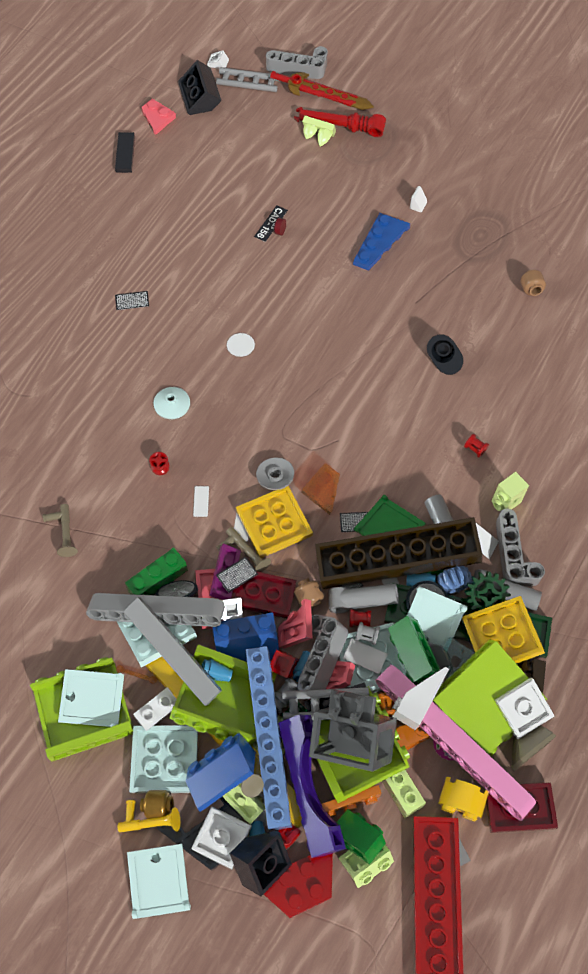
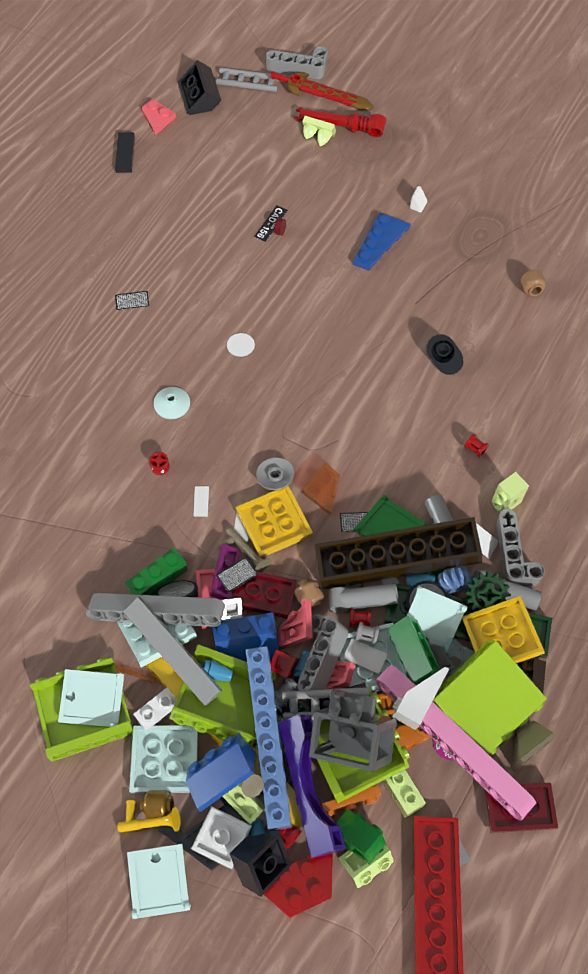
dark tan piece [43,504,78,557] -> none
white slope [207,51,229,69] -> none
yellow brick [438,777,489,822] -> none
white tile [495,678,554,739] -> none

